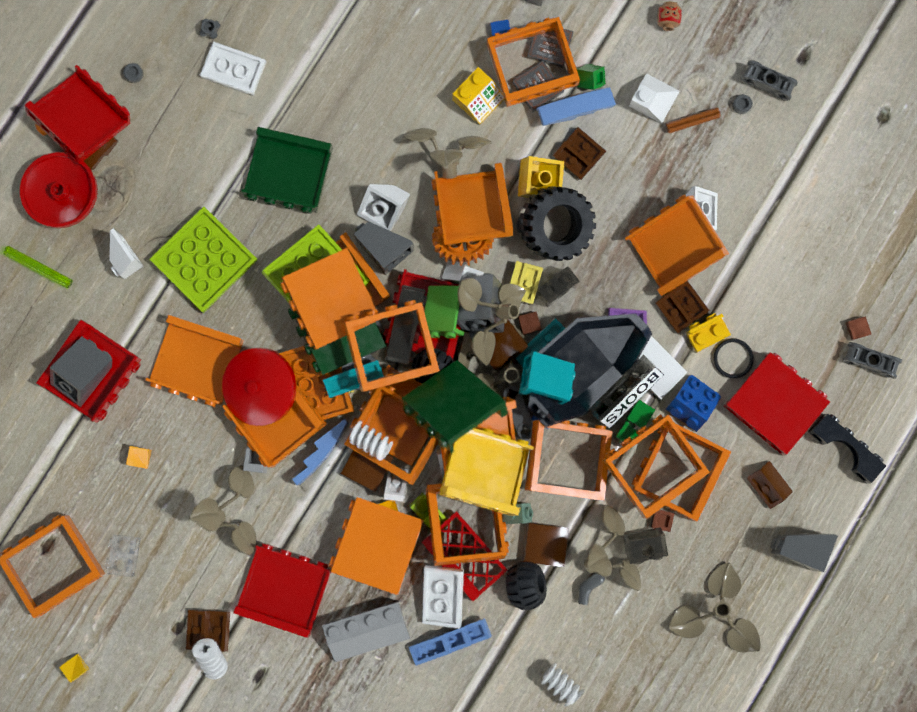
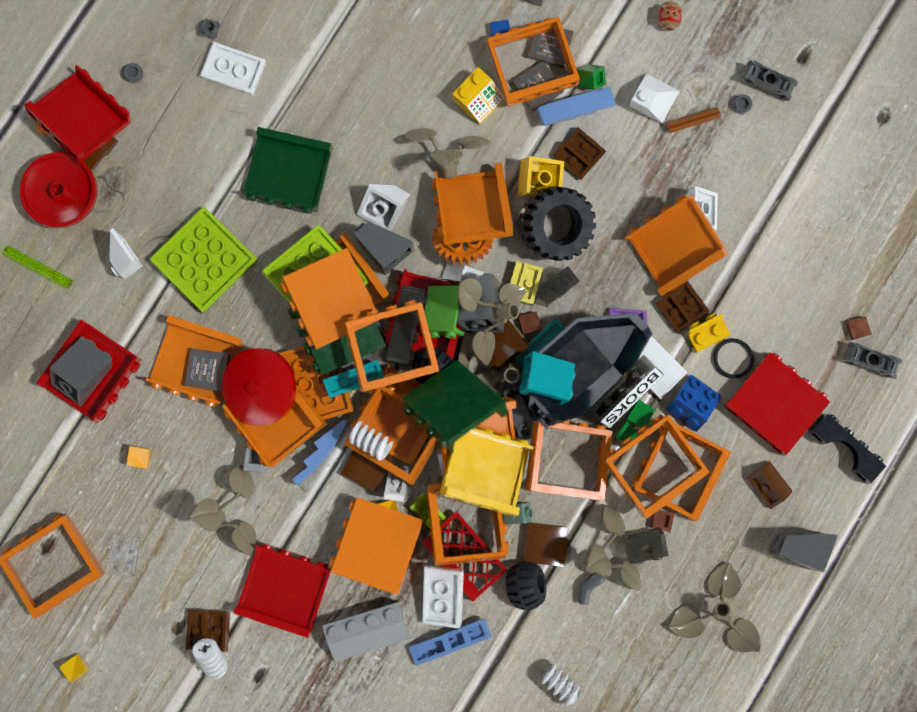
none -> dark grey tile [184,348,230,392]

